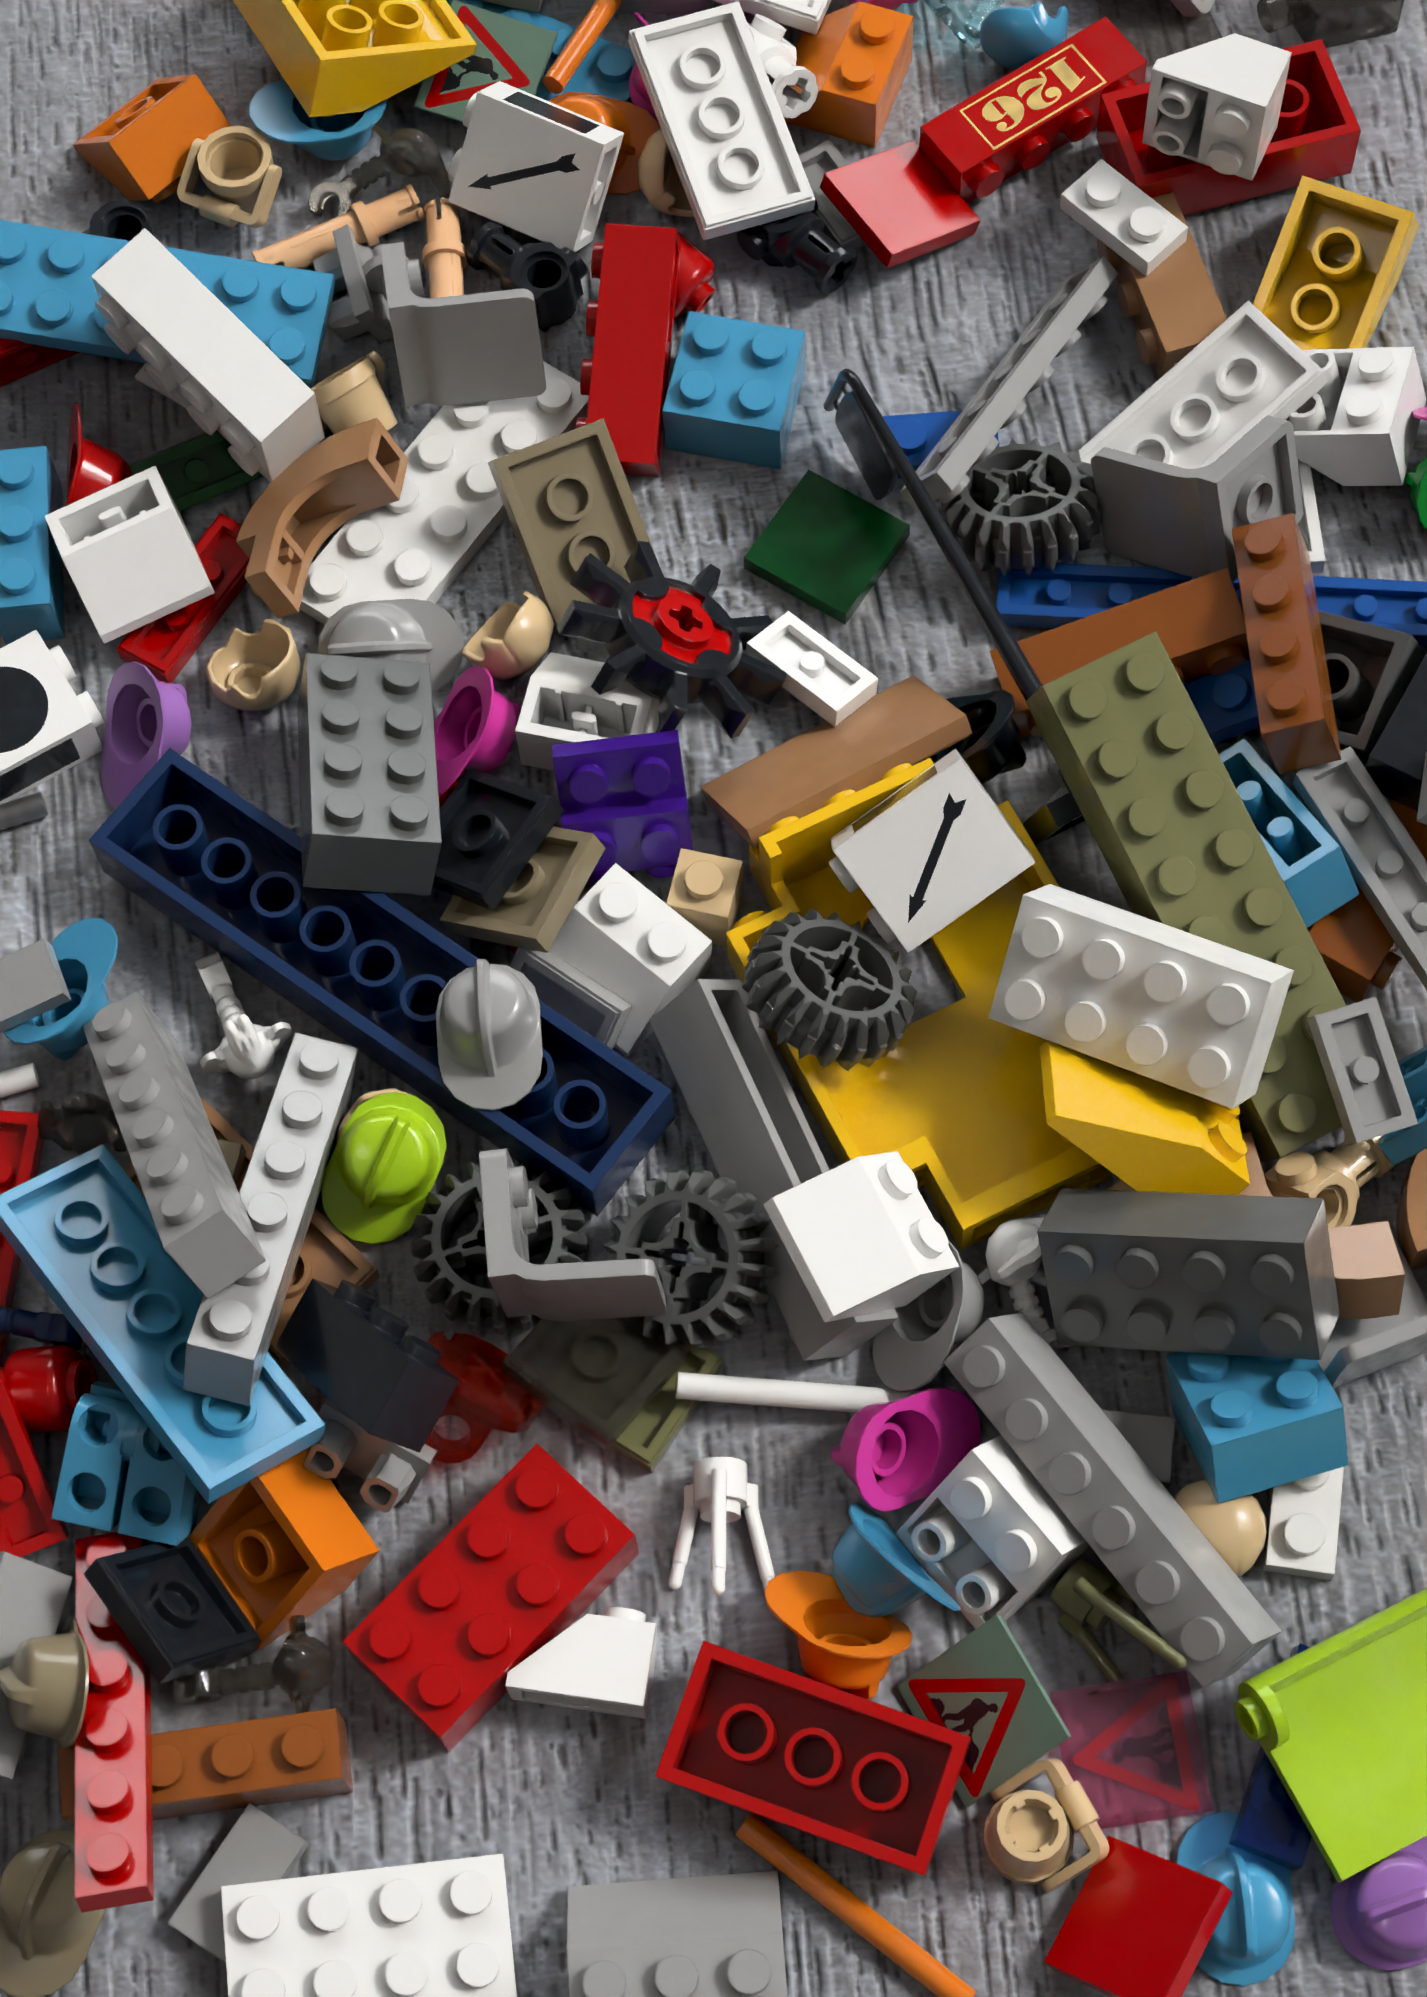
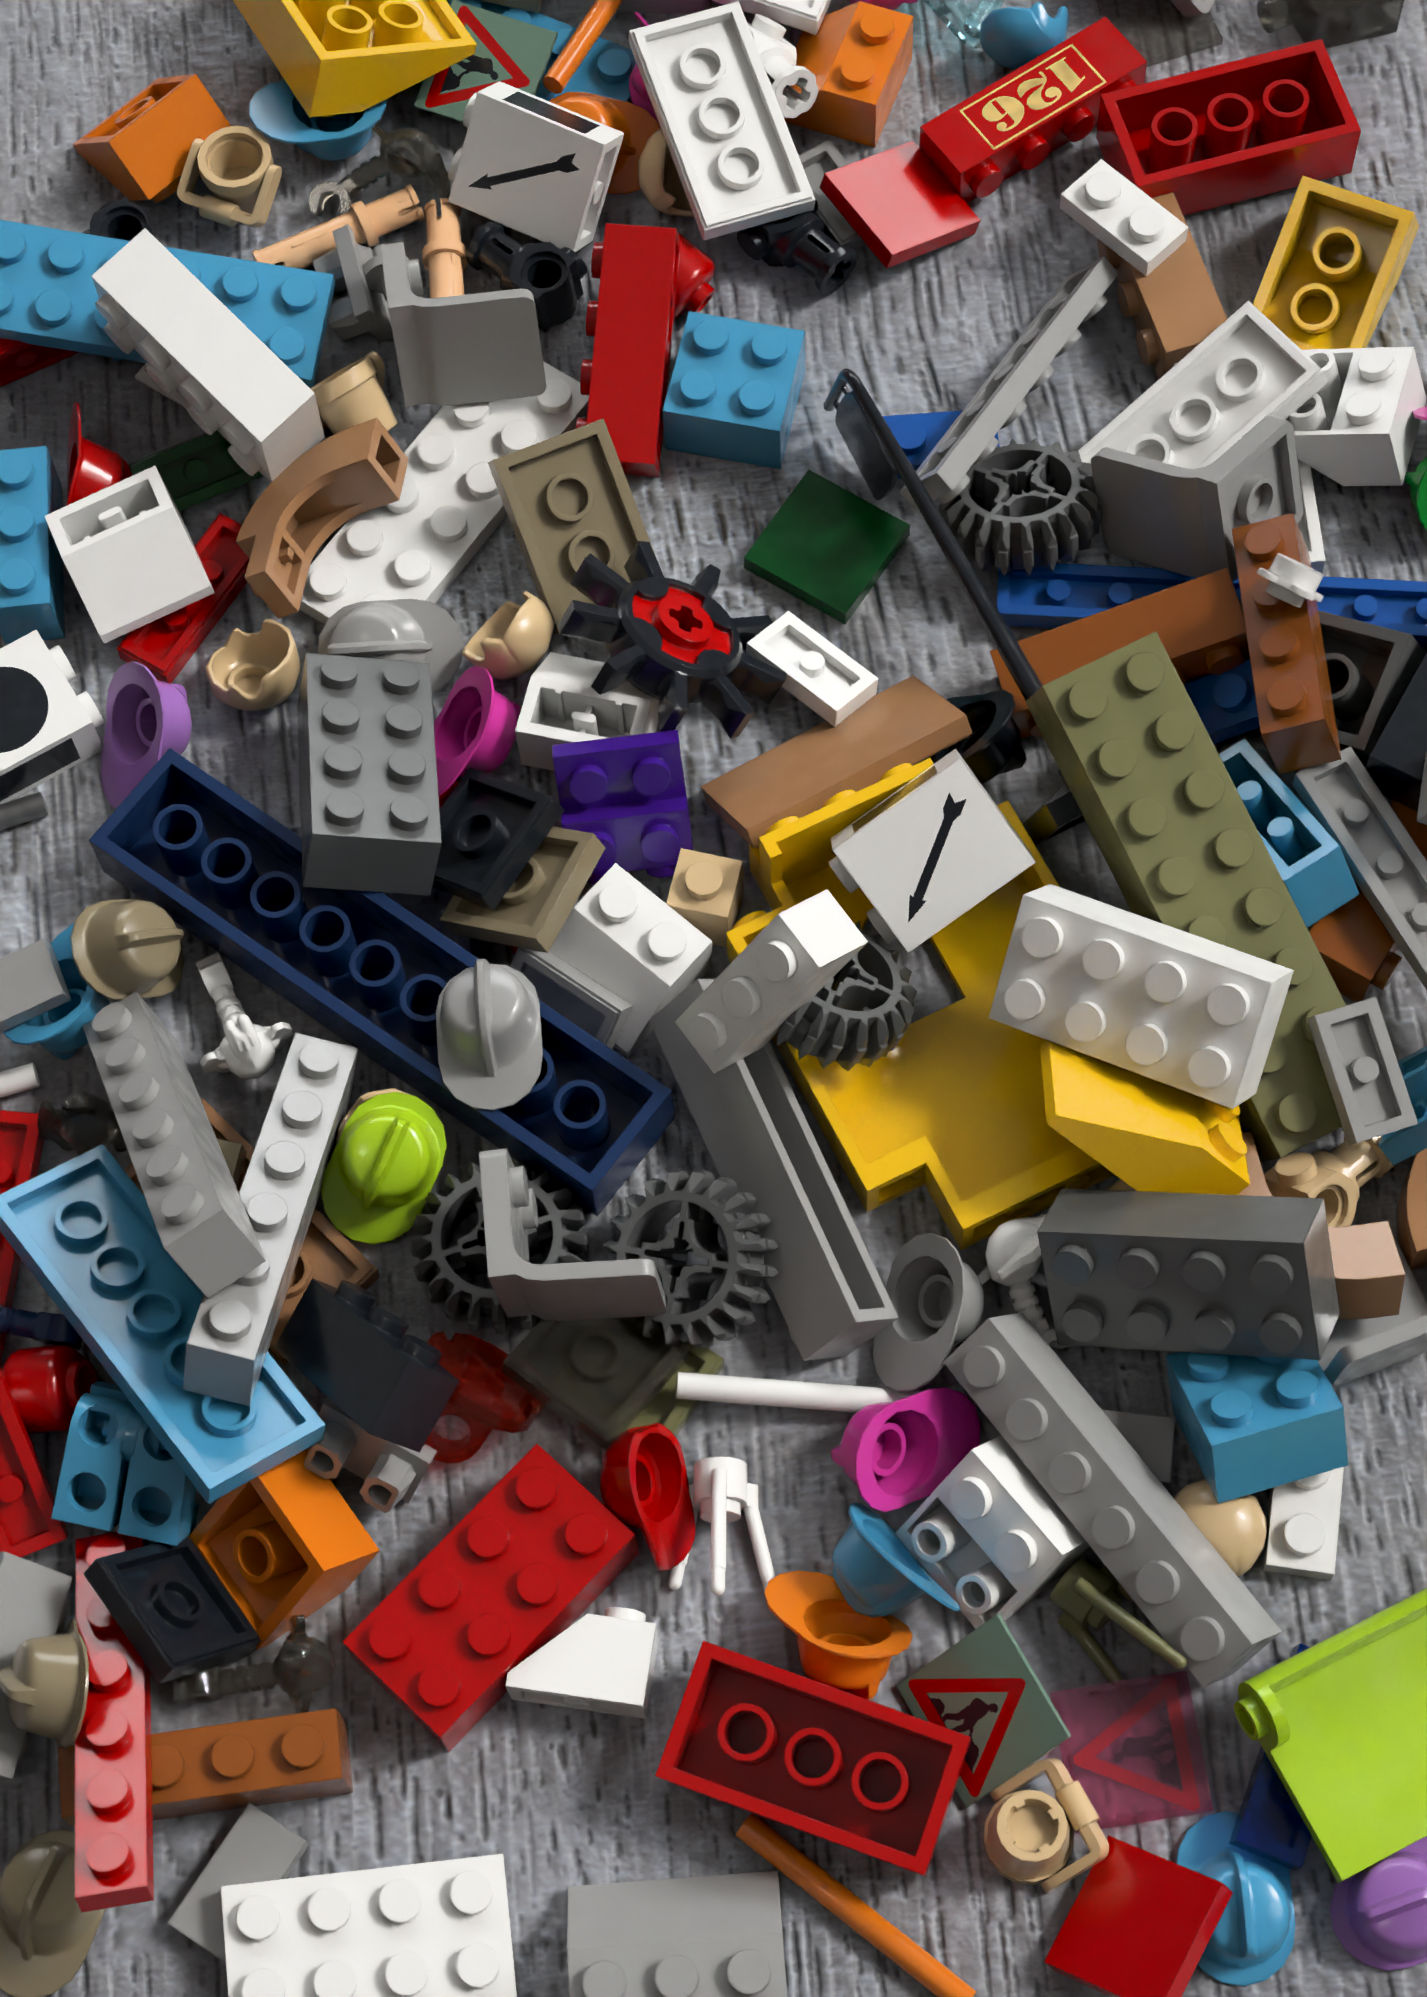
white slope [763,1151,960,1322] -> none
white slope [1142,33,1292,181] -> none
none -> dark tan piece [70,899,184,1000]
none -> red piece [600,1423,696,1572]
none -> white brick [675,889,868,1074]
none -> white plate [1257,553,1324,608]

